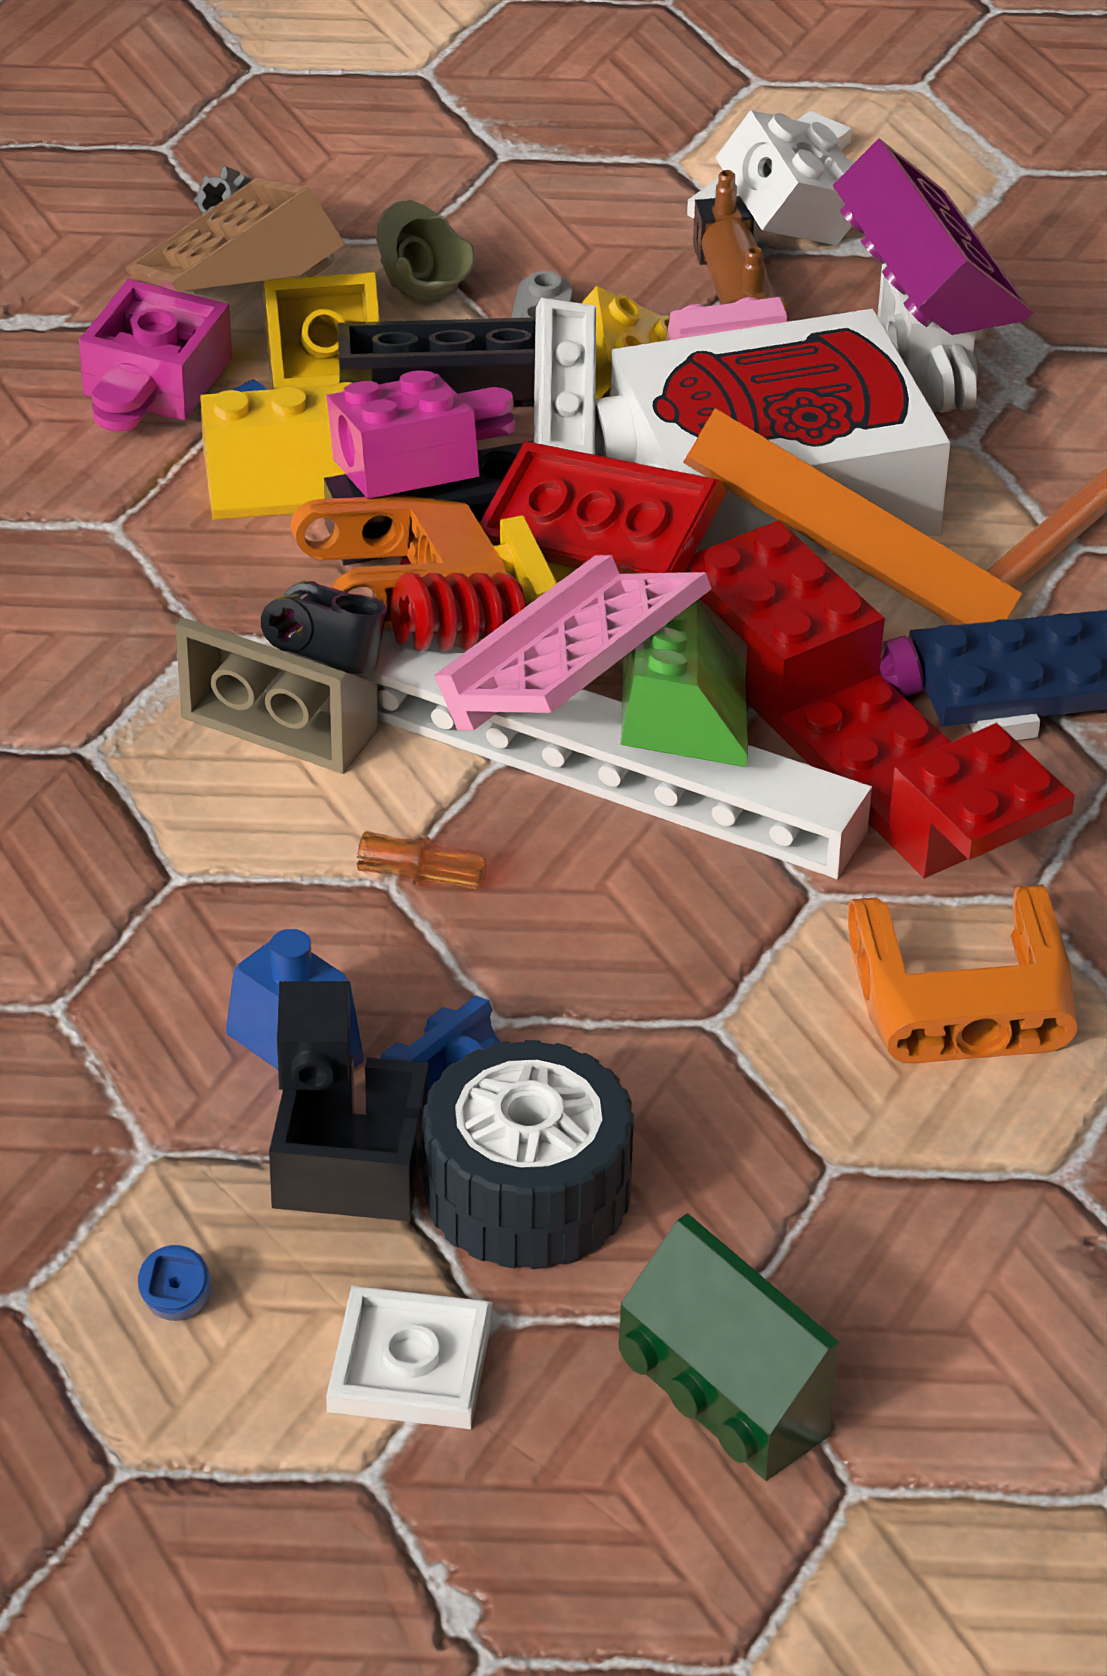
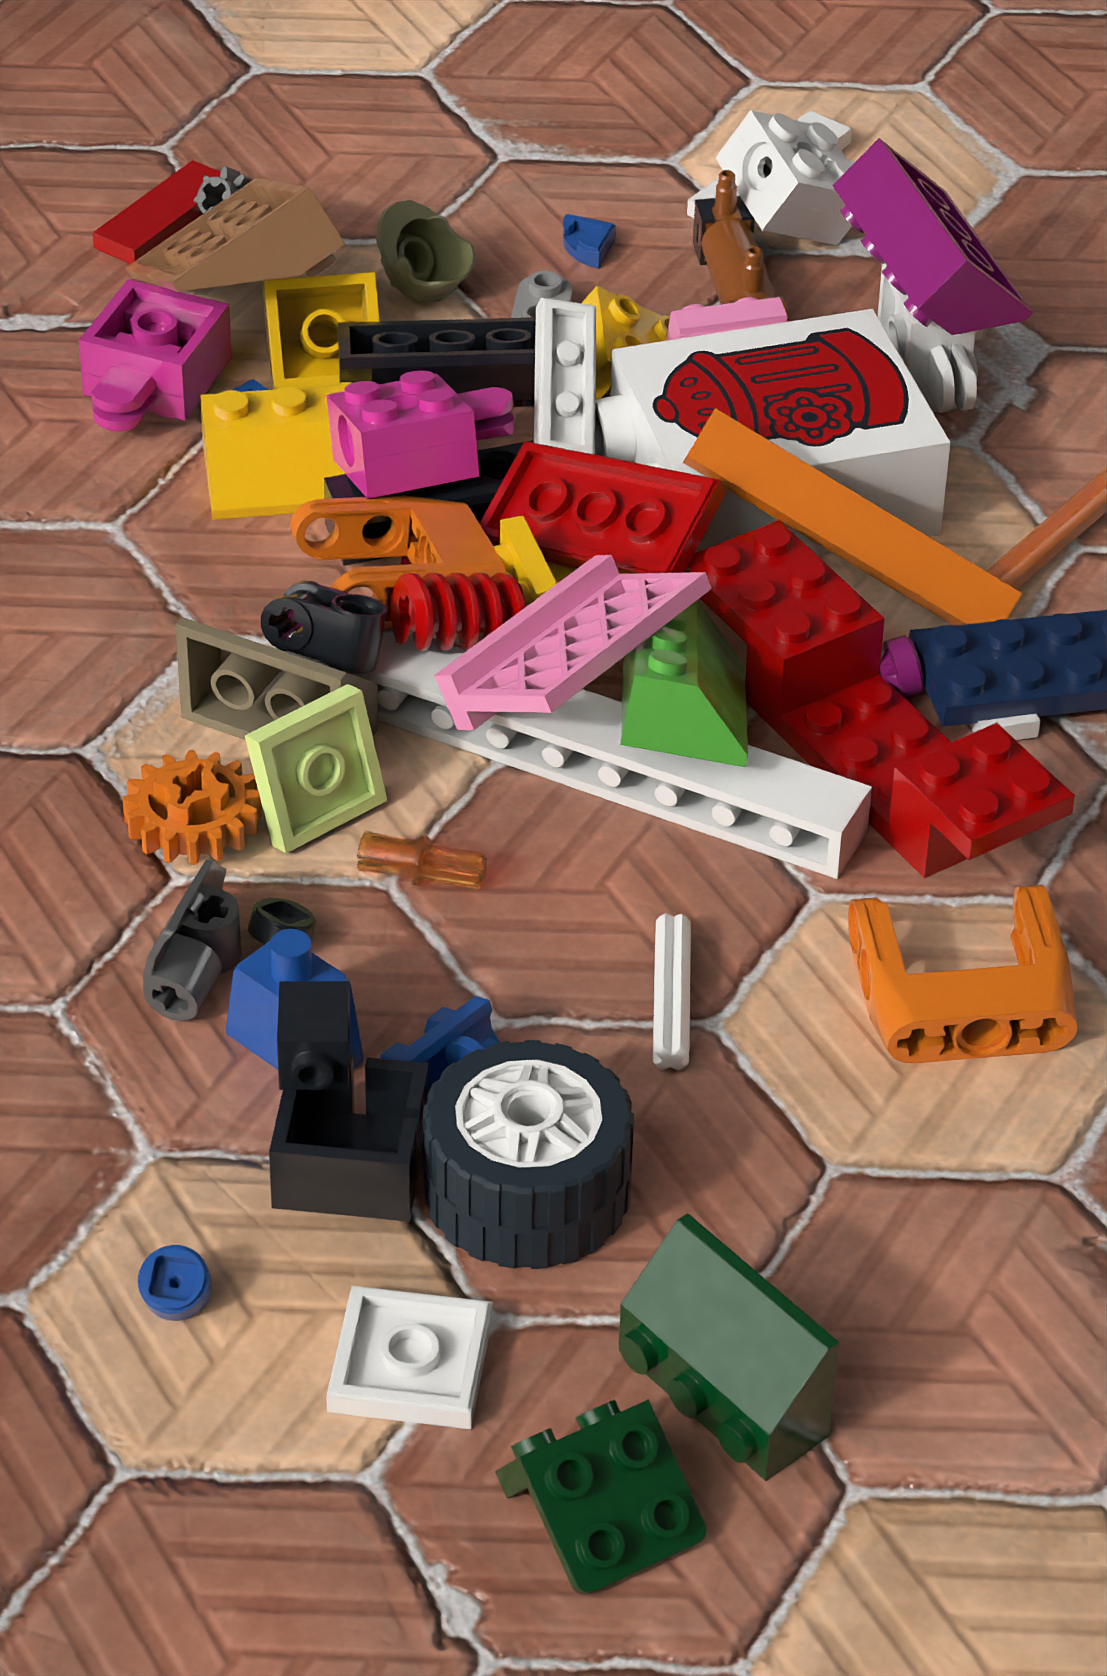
none -> red tile [92,160,221,264]
none -> orange gear [123,750,262,865]
none -> dark grey panel [143,859,241,1021]
none -> yellowish green plate [245,684,388,853]
none -> black tile [247,898,316,945]
none -> dark green bracket [495,1399,706,1594]
none -> blue tile [563,214,616,269]
none -> white axle [653,913,691,1071]

